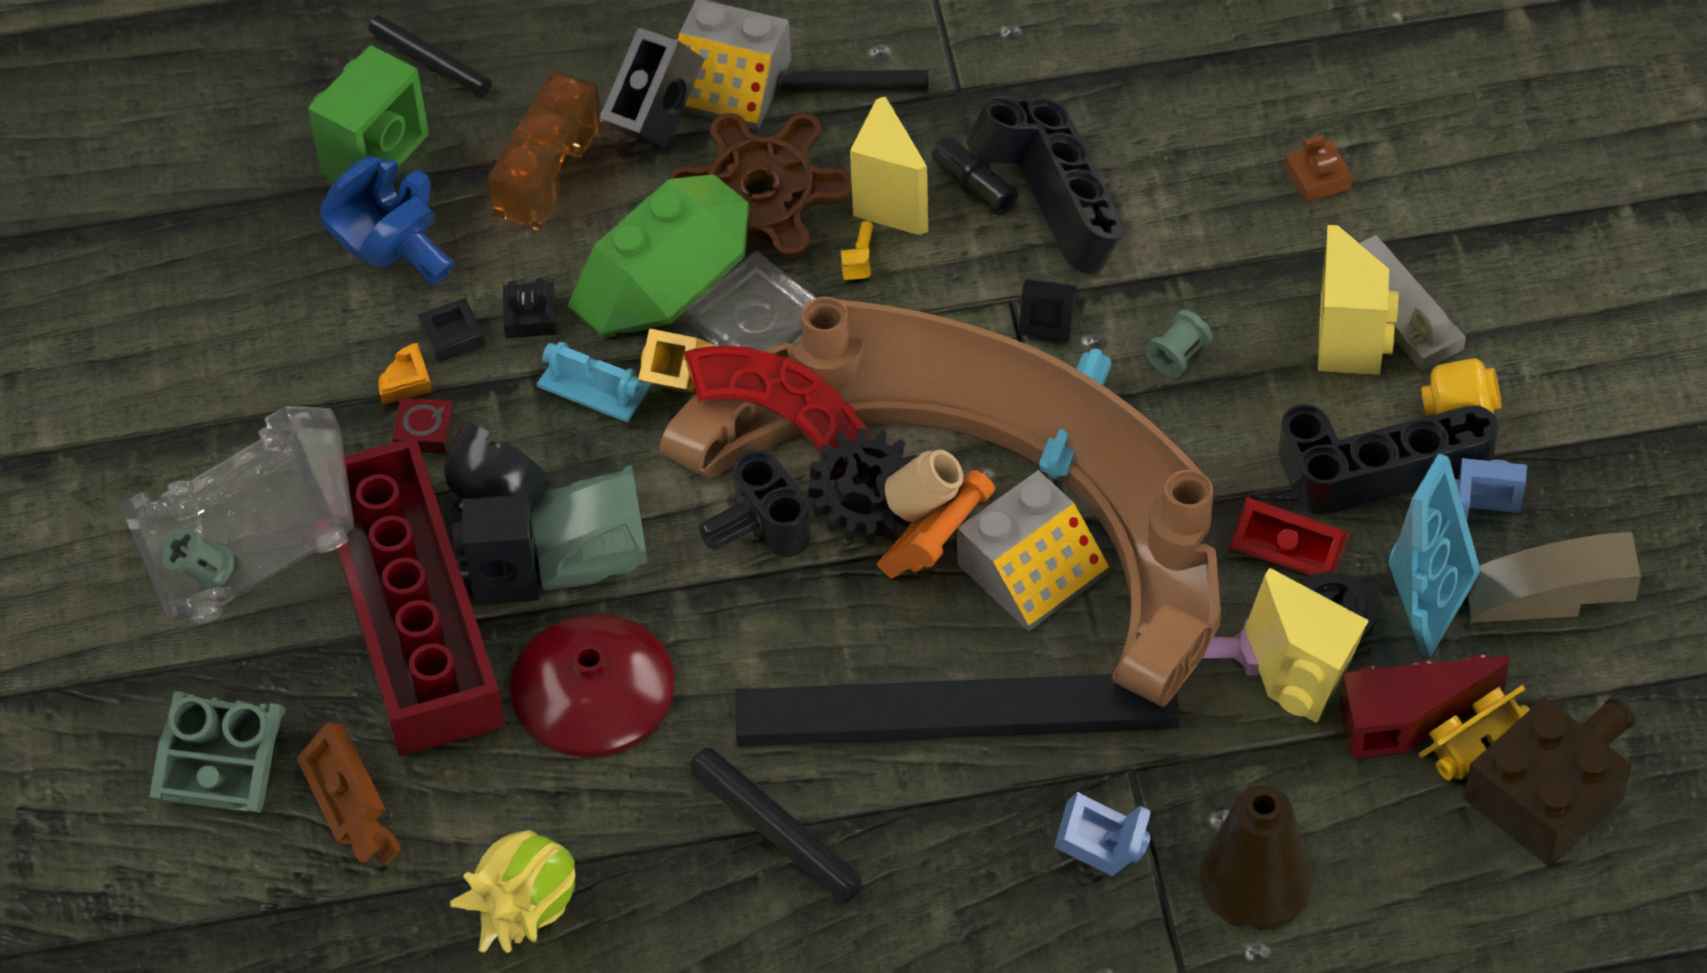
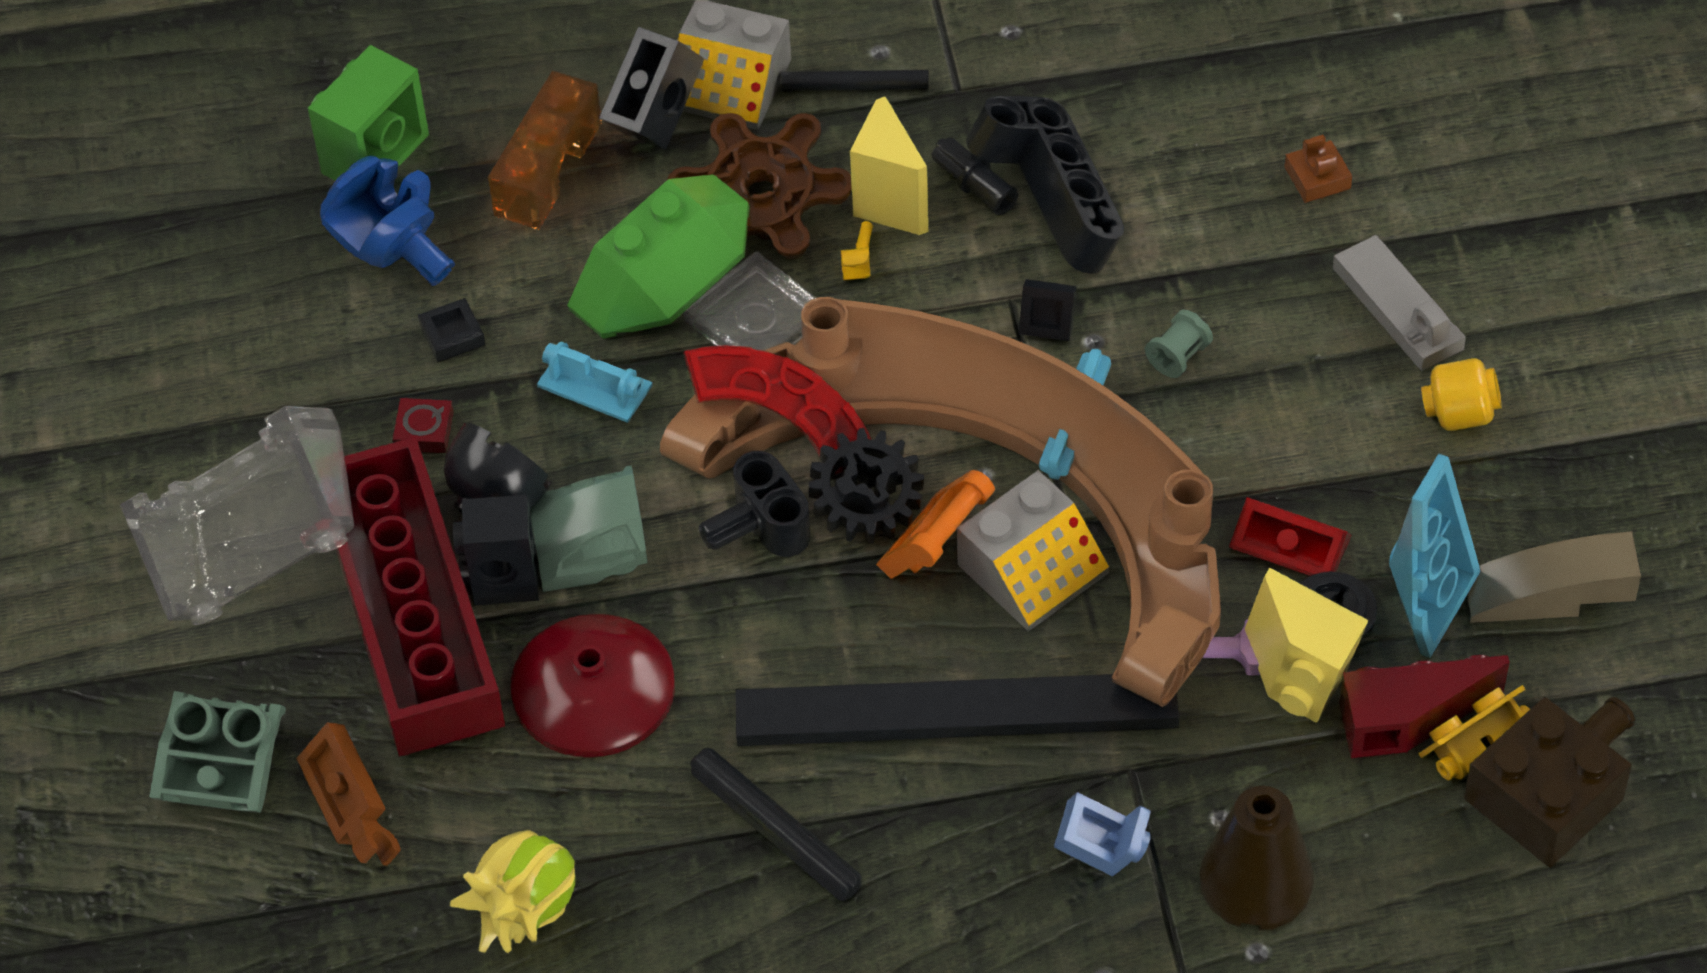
sand green bush [162,526,235,592] -> none
black bar [369,15,492,96] -> none
light orange tile [379,343,432,406] -> none
black tile [503,279,557,338] -> none
yellow brick [638,329,717,394] -> none
tan brick [885,450,963,522] -> none
black beam [1278,404,1499,515] -> none
light yellow slope [1317,225,1399,375] -> none
medium blue bracket [1455,458,1527,520] -> none

